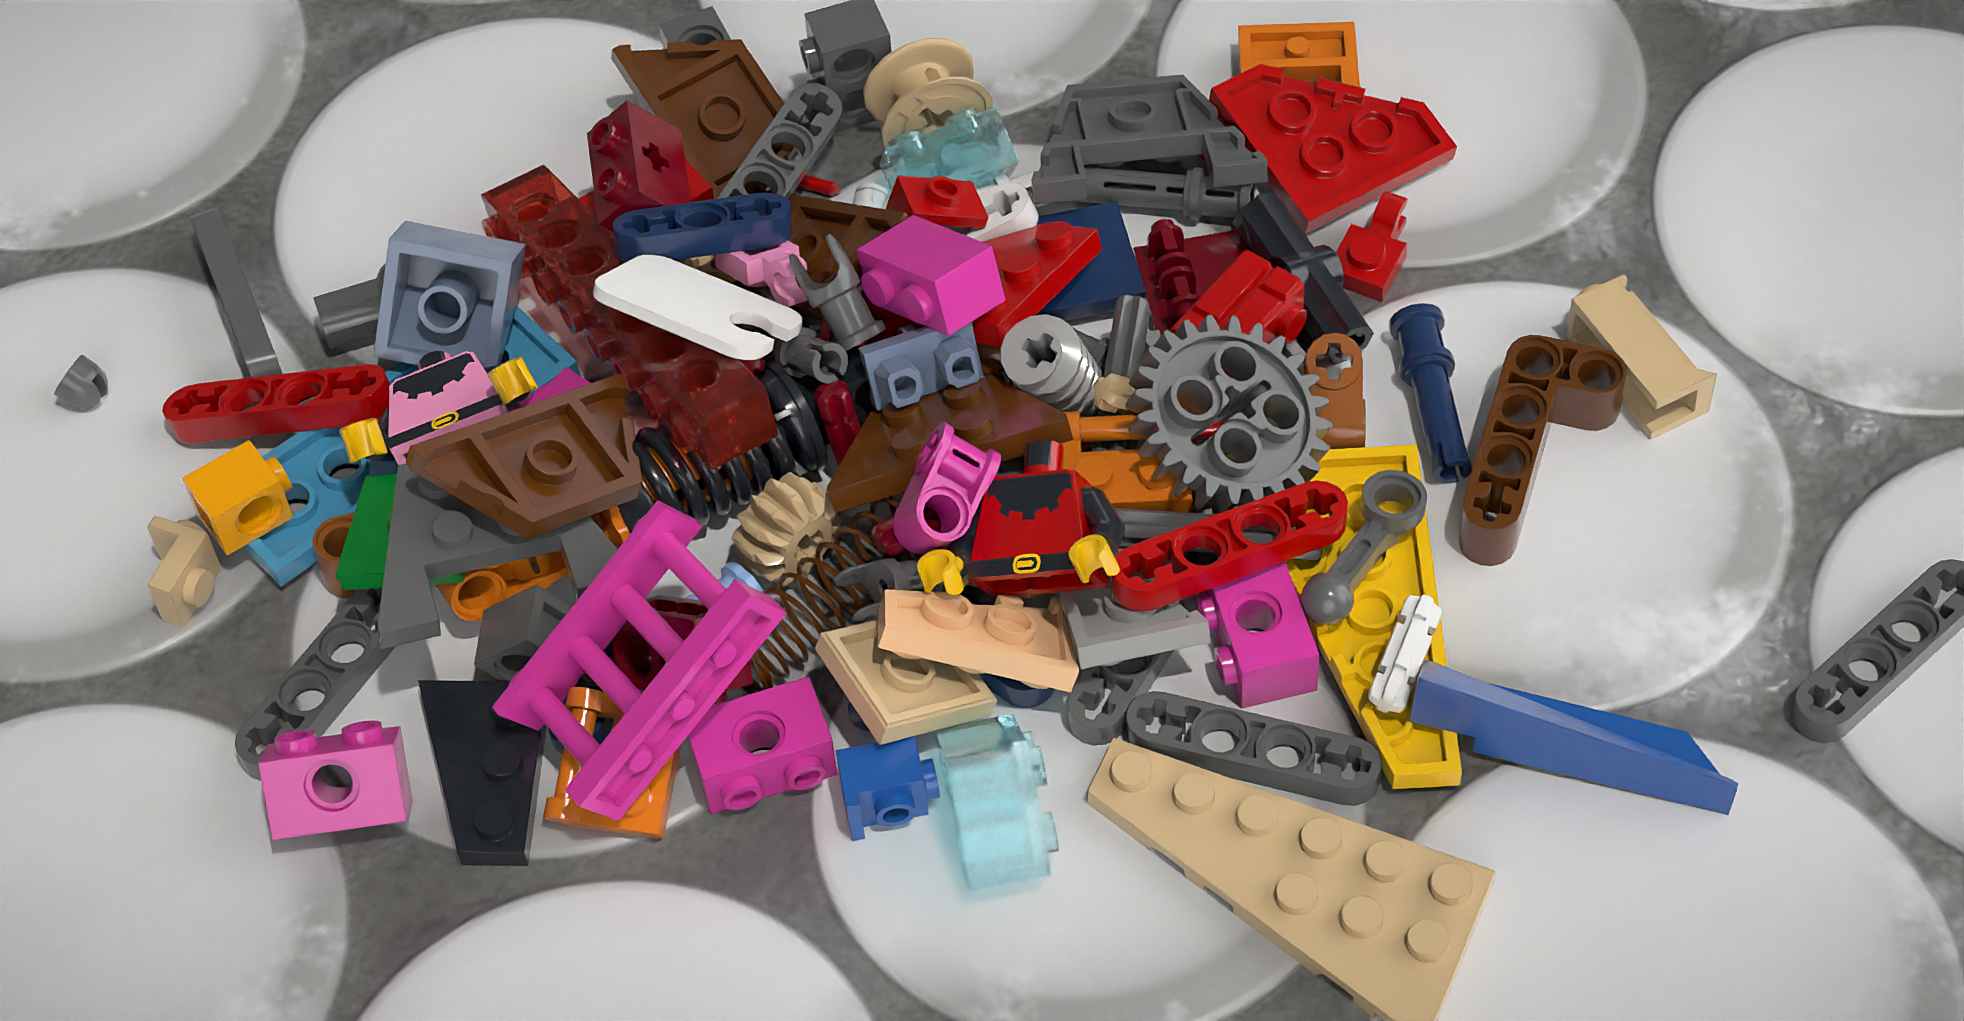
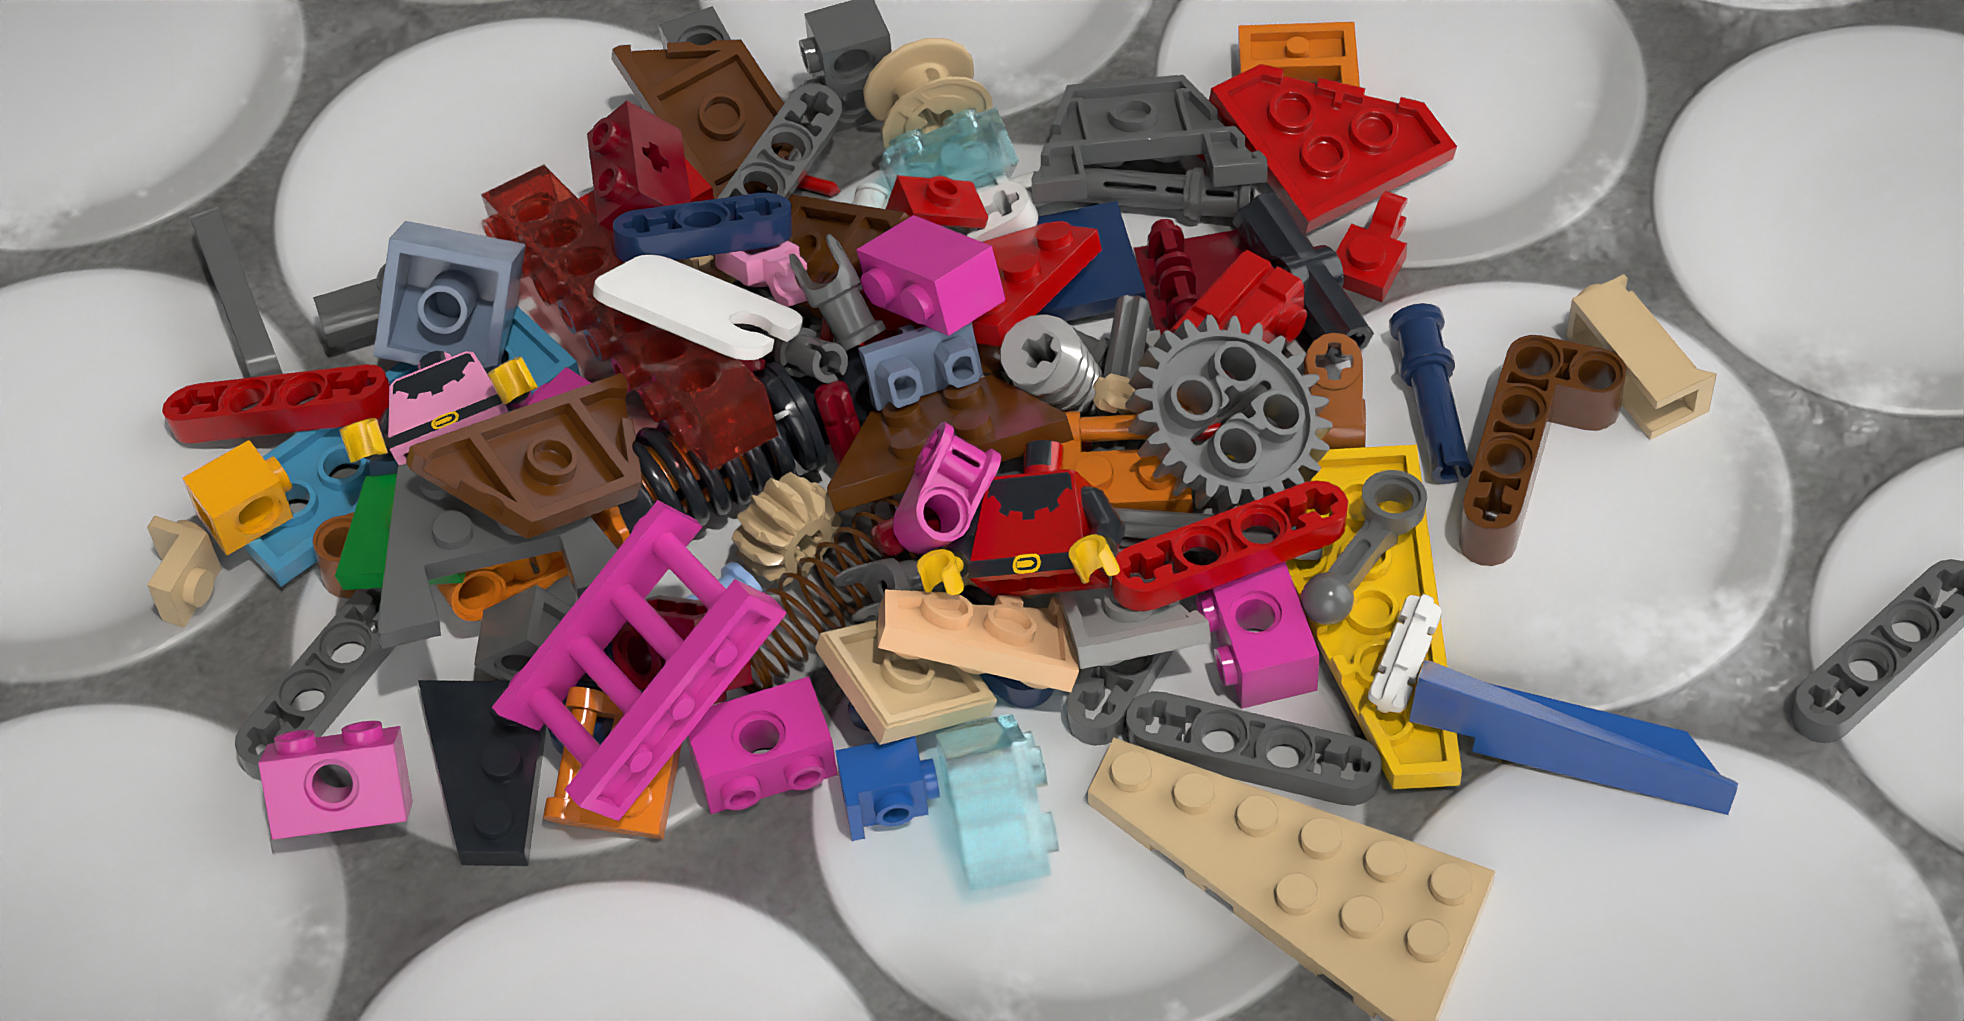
dark grey hinge [54,354,108,409] -> none

